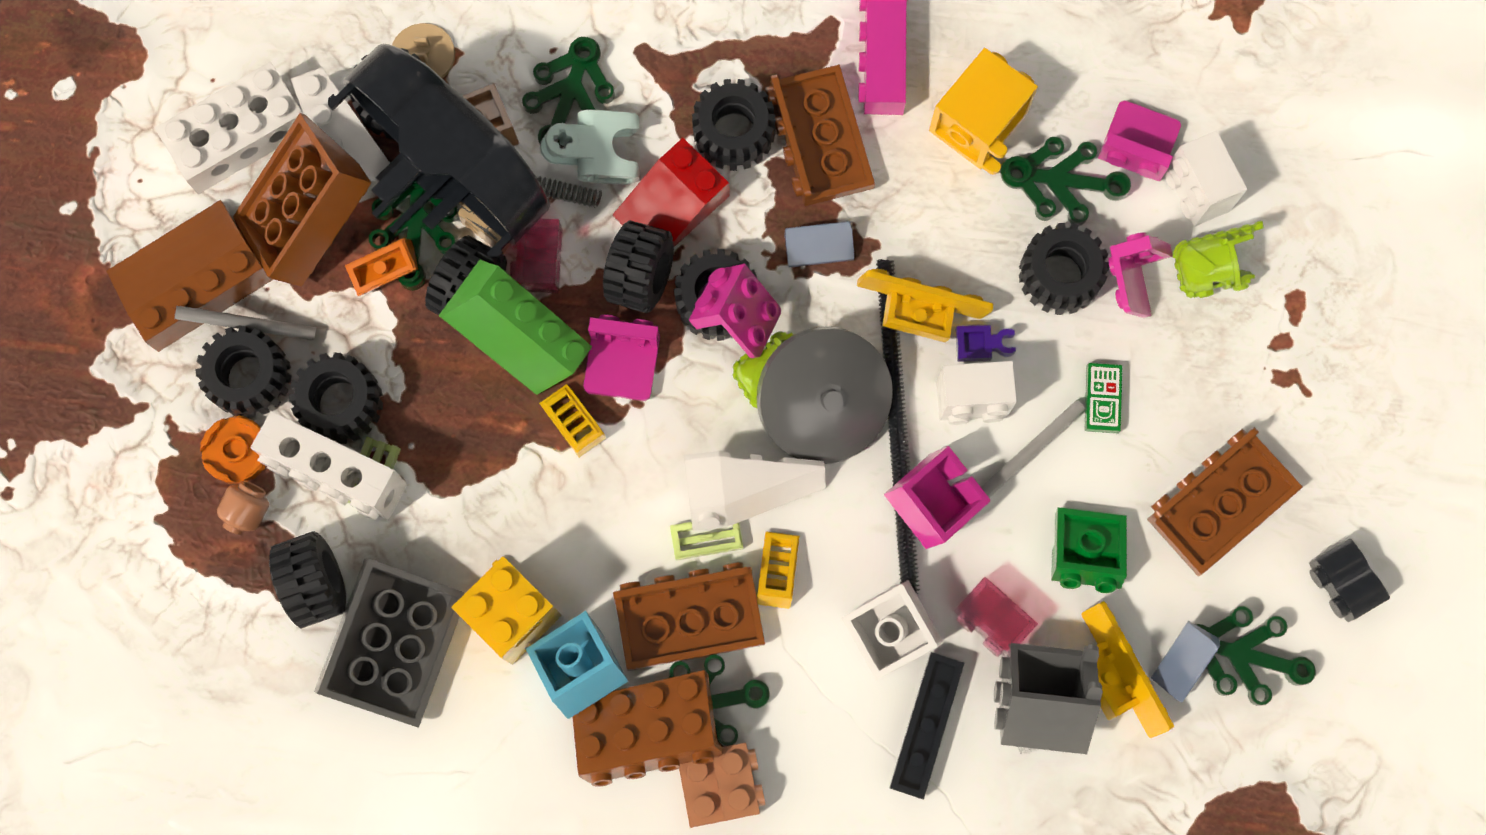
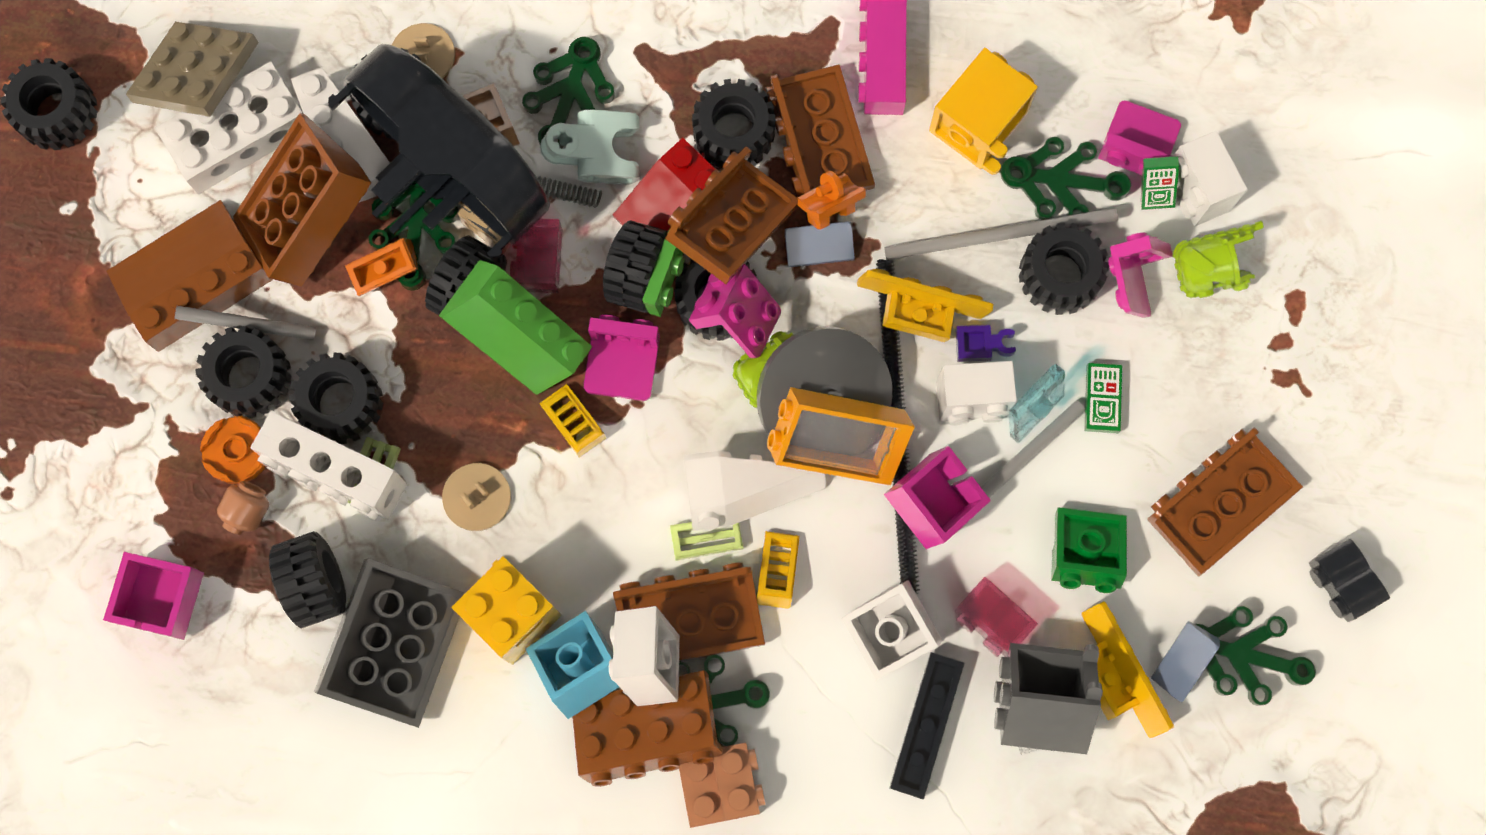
none -> black tyre [0,58,98,150]
none -> dark pink piece [103,552,204,640]
none -> dark tan plate [126,21,259,117]
none -> tan piece [442,463,511,531]
none -> white brick [609,606,680,706]
none -> bright green hinge [642,229,685,317]
none -> dark orange bracket [665,146,798,284]
none -> window [767,387,915,486]
none -> orange hips [797,171,866,230]
none -> light grey piece [884,208,1118,260]
none -> clear light blue plate [1009,364,1065,444]
none -> tile [1140,156,1179,210]

